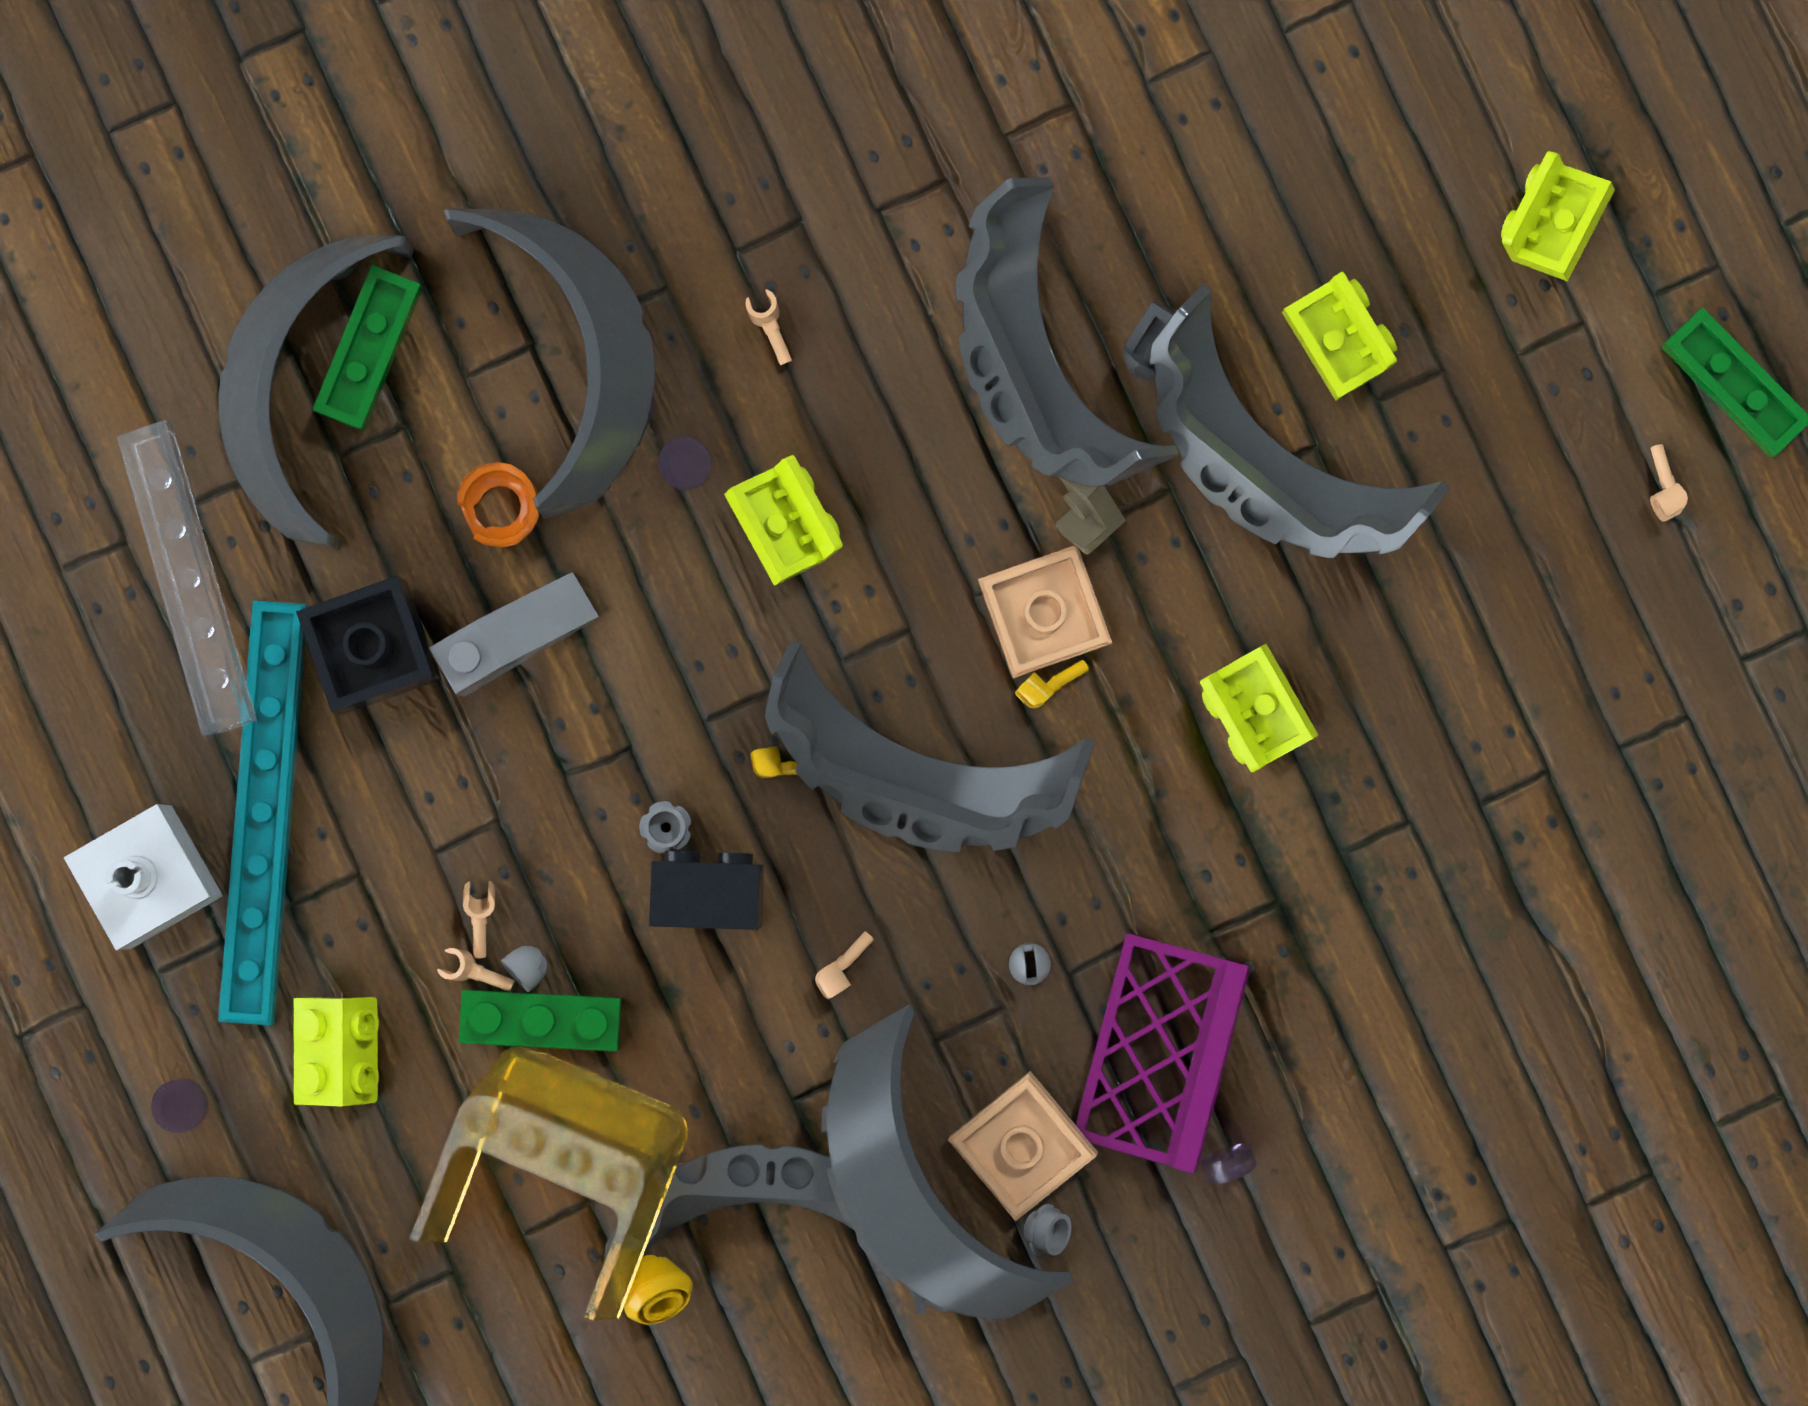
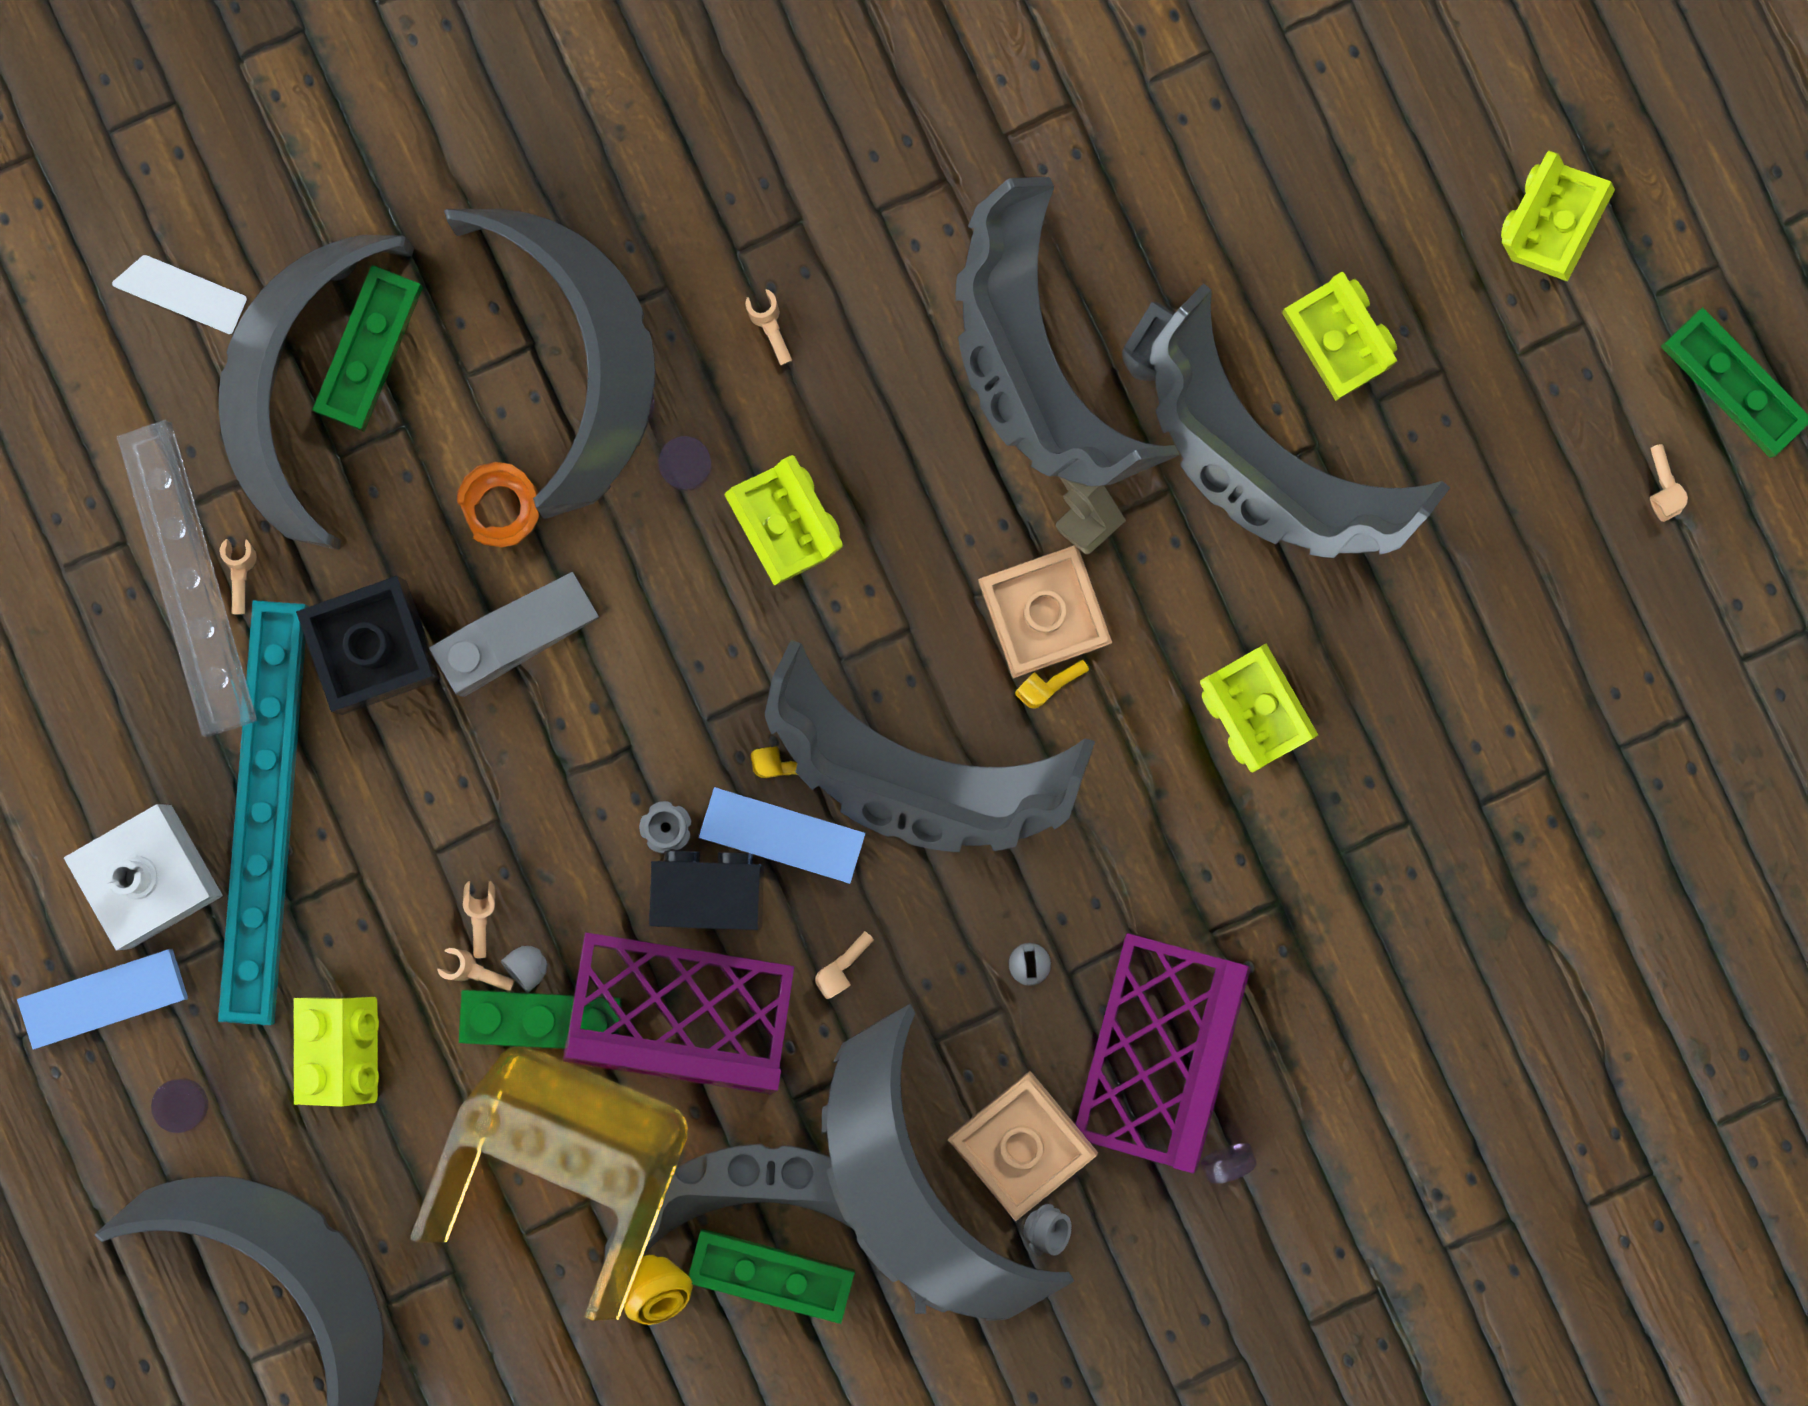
none -> light blue tile [17,949,188,1049]
none -> white sticker [112,255,247,334]
none -> light nougat hand [220,539,257,614]
none -> magenta fence [563,932,794,1095]
none -> green plate [688,1229,855,1324]
none -> light blue tile [699,787,866,884]

